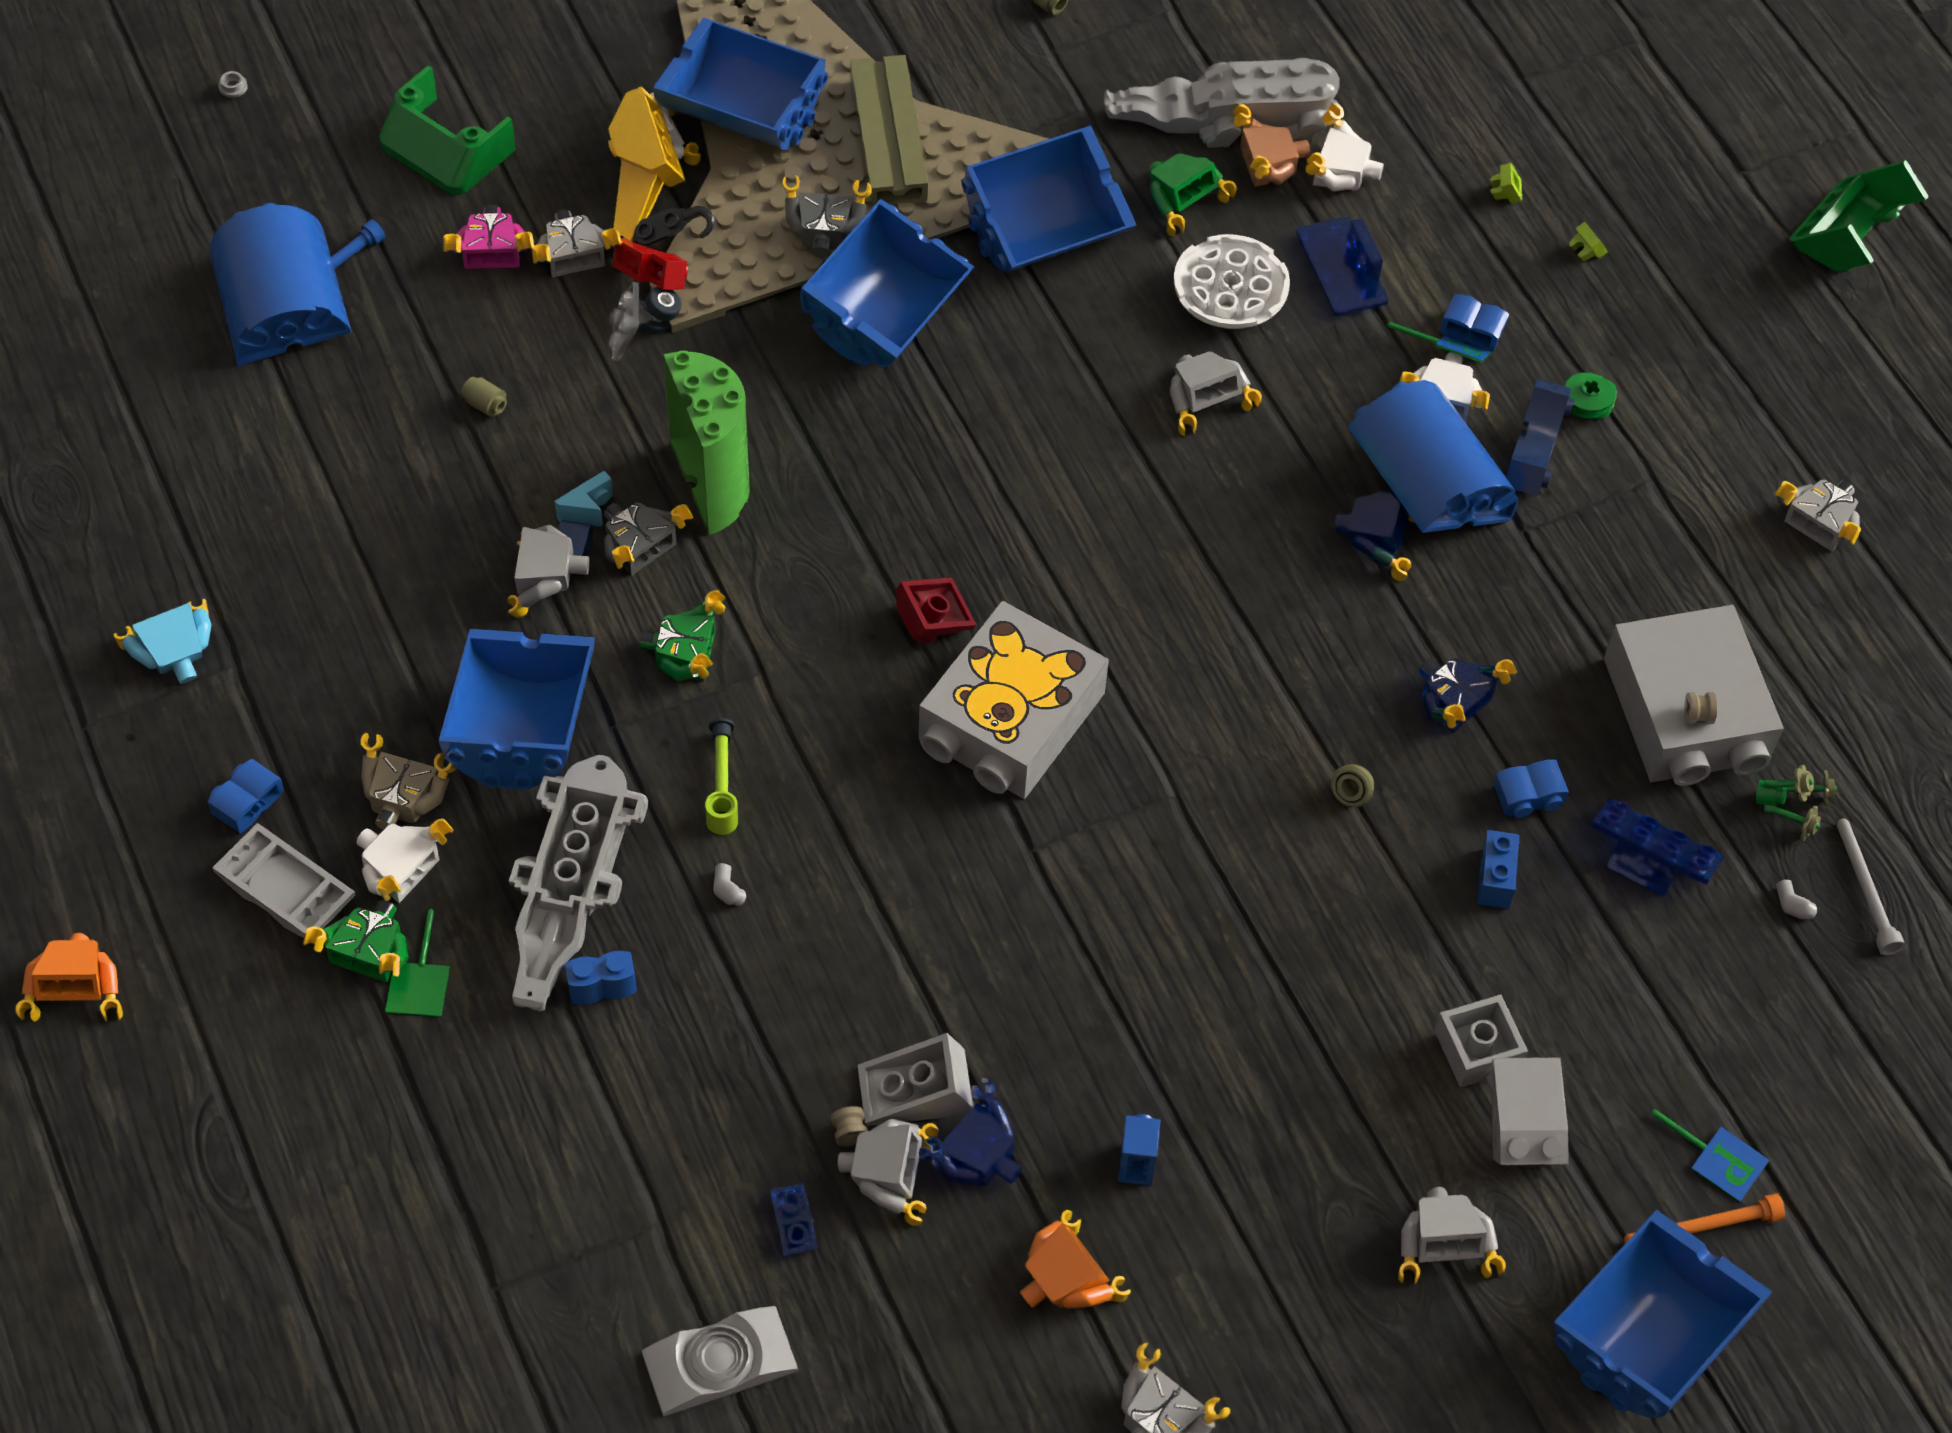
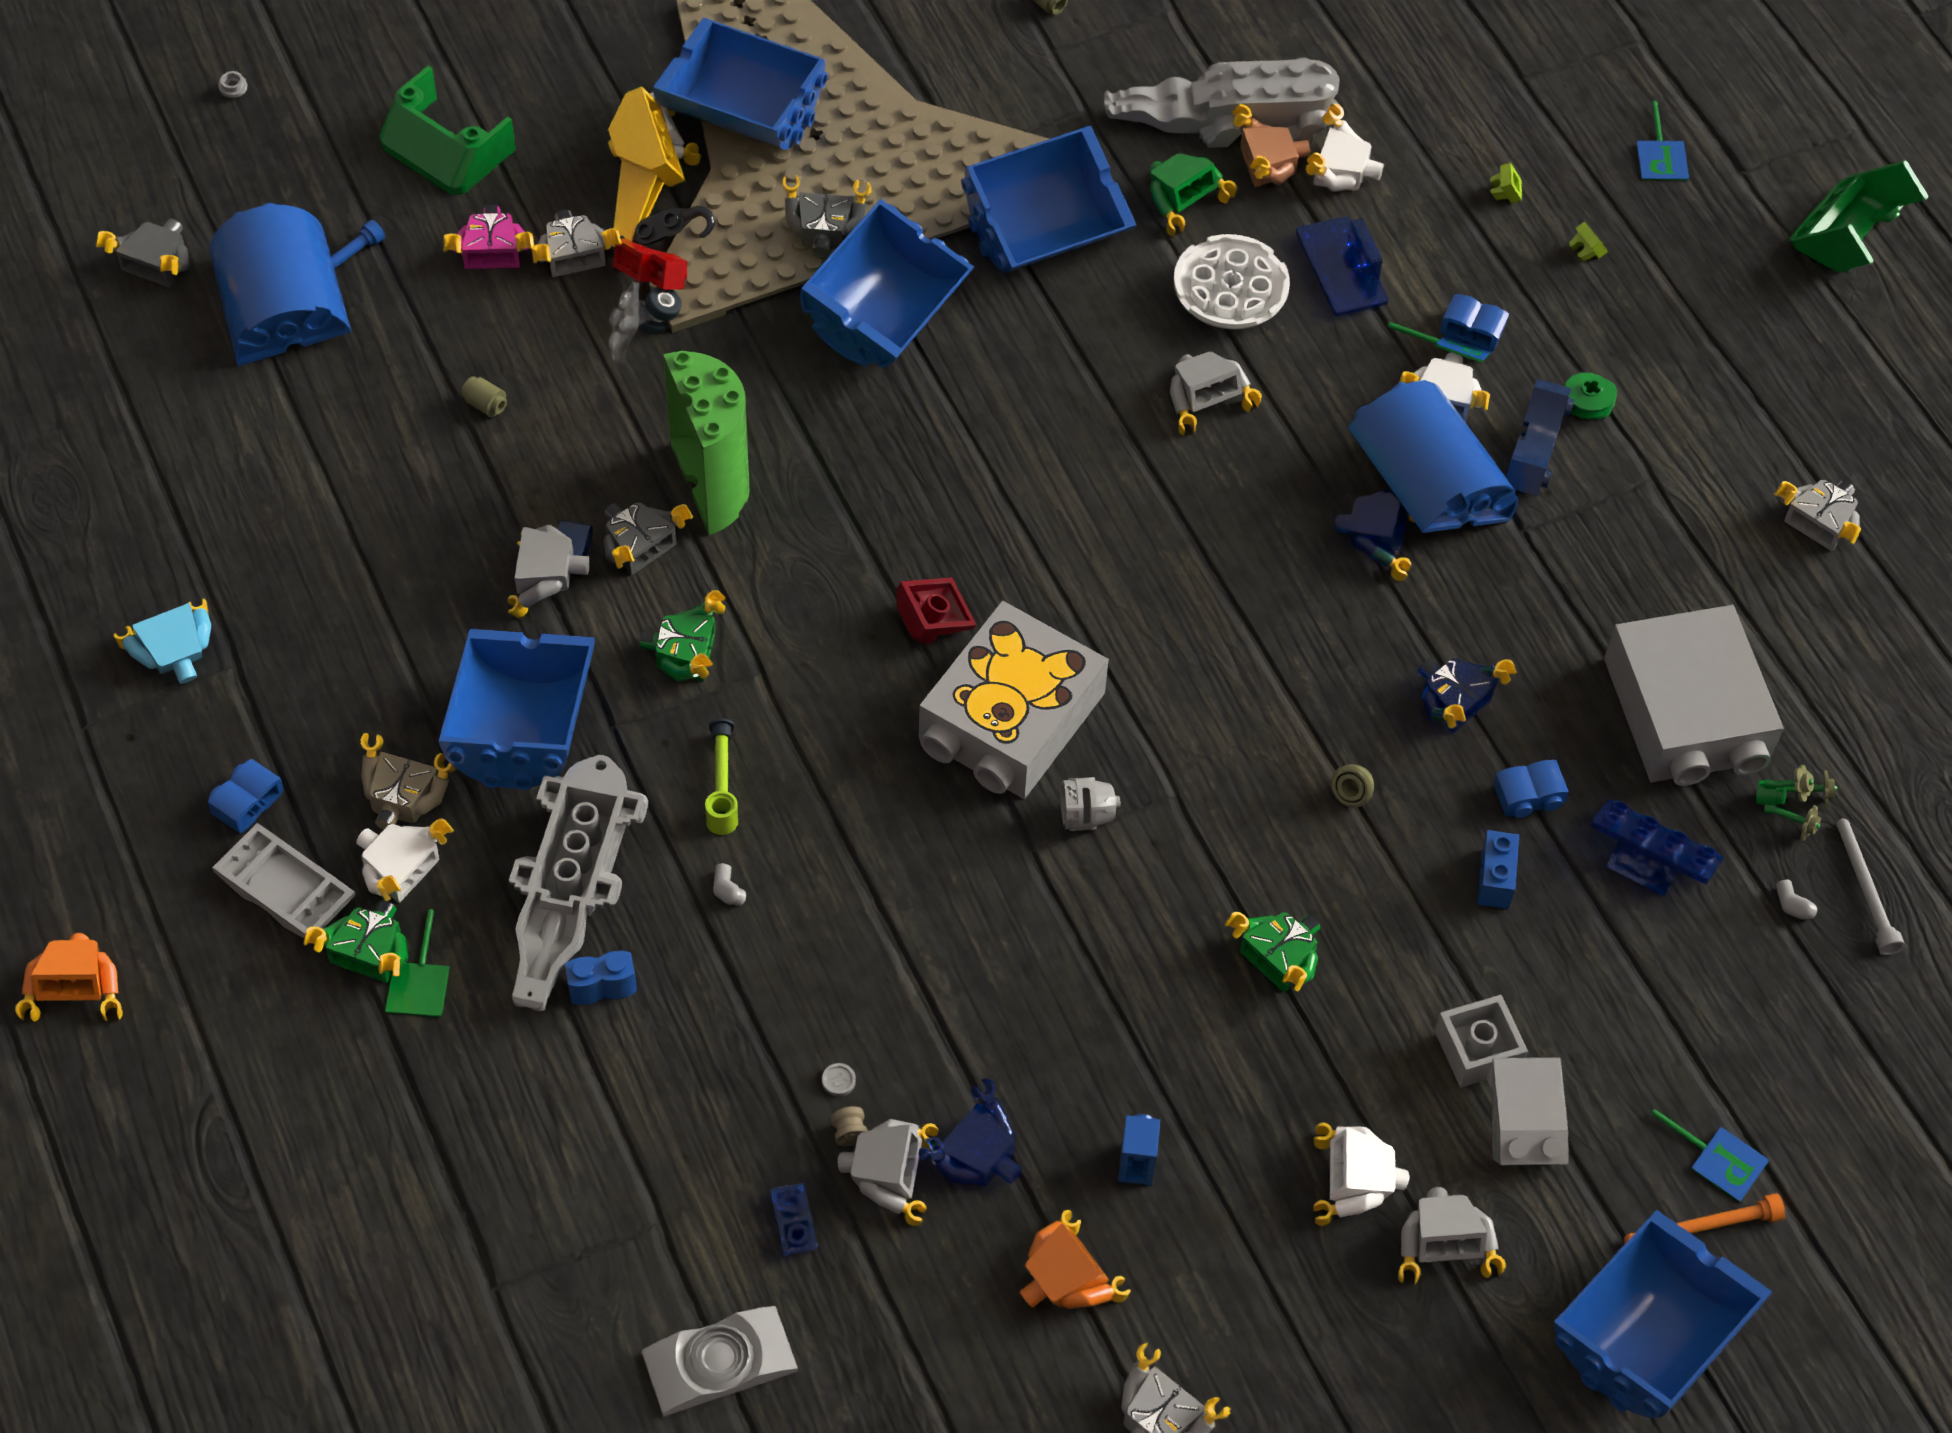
medium azure slope [555,471,613,527] -> none
olive brick [850,55,928,207] -> none
light grey slope [858,1033,973,1126] -> none
dark tan wheel [1684,692,1717,724] -> none
none -> dark grey torso [96,218,189,287]
none -> light grey piece [822,1063,856,1096]
none -> light grey helmet [1060,777,1121,831]
none -> green torso [1224,912,1320,993]
none -> white torso [1313,1123,1409,1226]
none -> blue piece [1636,101,1689,181]

